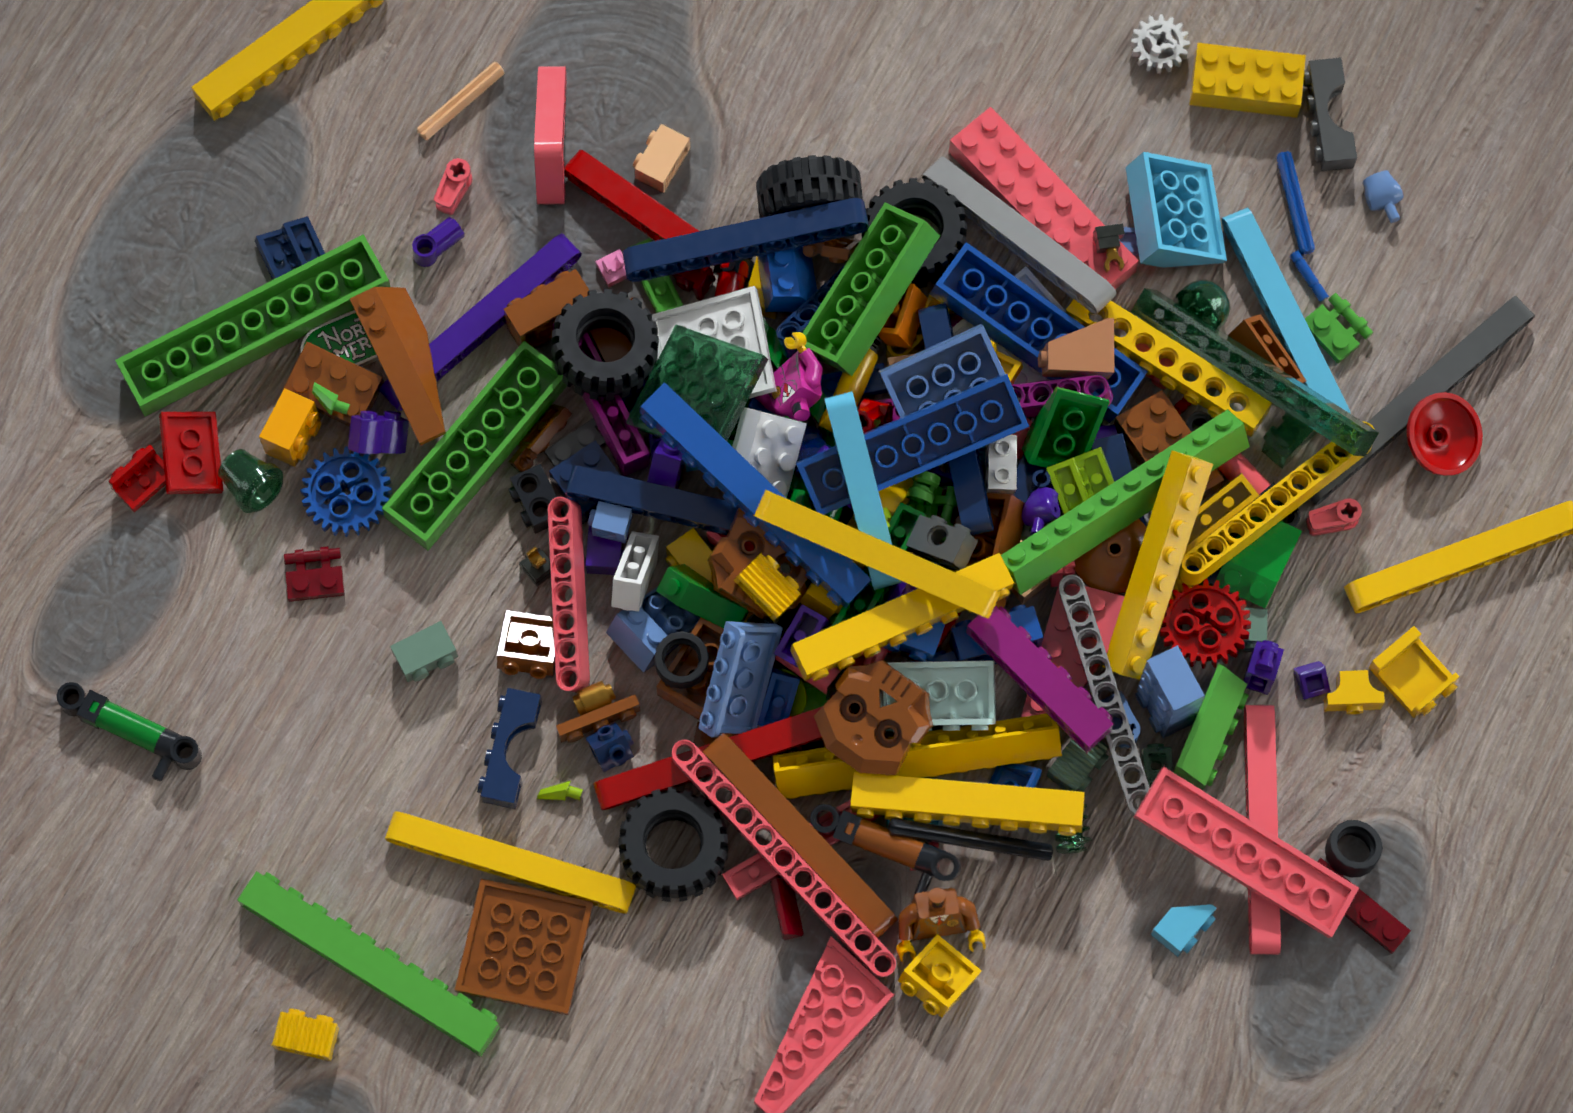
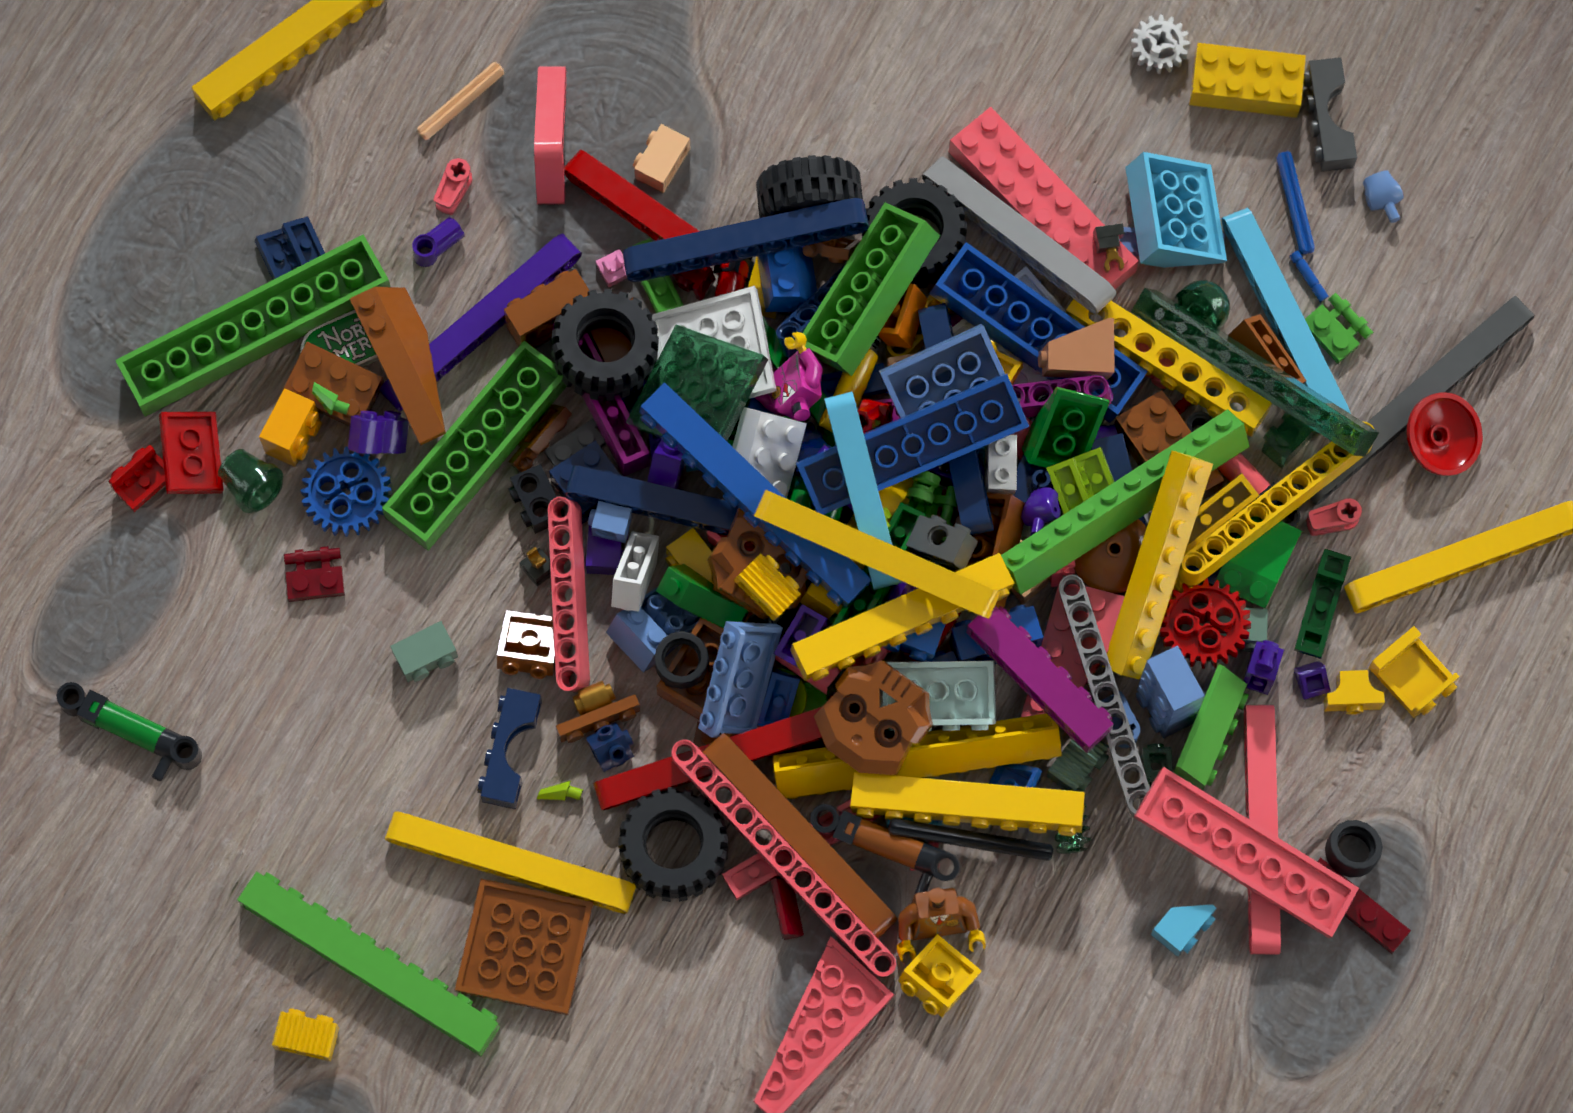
none -> dark green slope [1294,548,1351,659]

